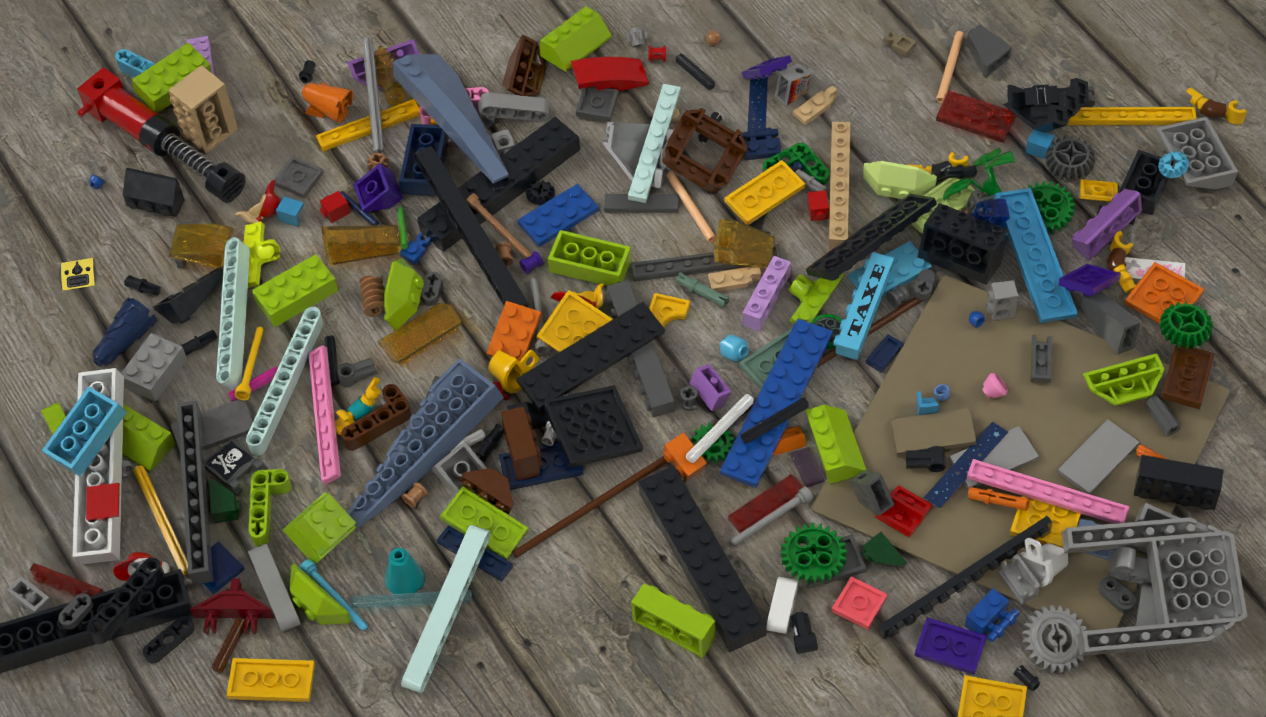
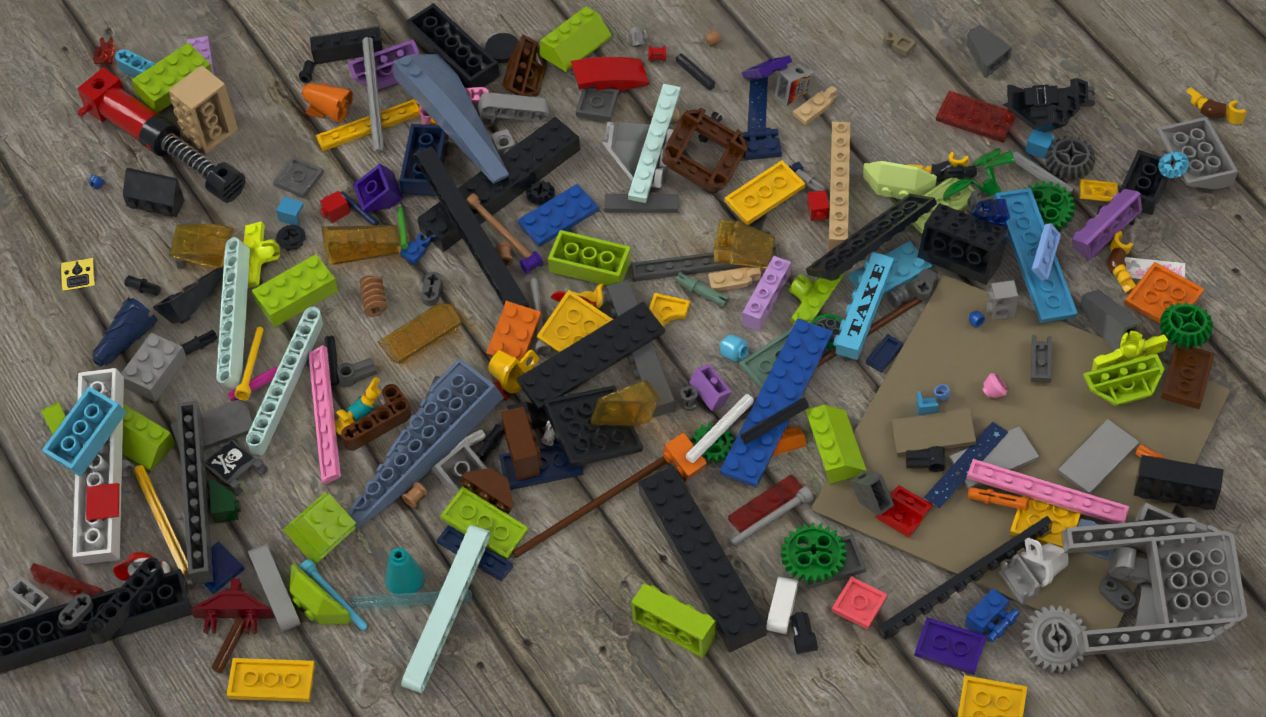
black beam [143,616,195,664] -> none
hair [235,180,281,224] -> none
lime beam [249,469,292,547] -> none
medium nougat gear [367,153,389,171] -> none
clear yellow plant [374,46,404,106] -> none
lime wedge [384,258,424,330] -> none
light nougat piece [666,171,716,243] -> none
green beam [763,143,830,185] -> none
clear purple tile [791,447,824,488] -> none
dark green slope [861,532,907,568] -> none
light nougat piece [936,31,964,103] -> none
black pin [1013,665,1040,691] -> none
dark purple plate [1058,263,1121,296] -> none
yellow tile [1067,107,1197,125] -> none
dark grey axle [1144,395,1181,436] -> none
none -> clear red plate [93,37,115,65]
none -> black gear [276,225,306,251]
none -> black slope [310,25,383,64]
none -> black brick [406,3,500,88]
none -> black tile [485,33,518,63]
none -> clear yellow slope [591,380,660,426]
none -> light grey axle [1013,151,1073,194]
none -> light blue plate [1032,223,1061,281]
none -> neon yellow plate [1092,331,1168,371]

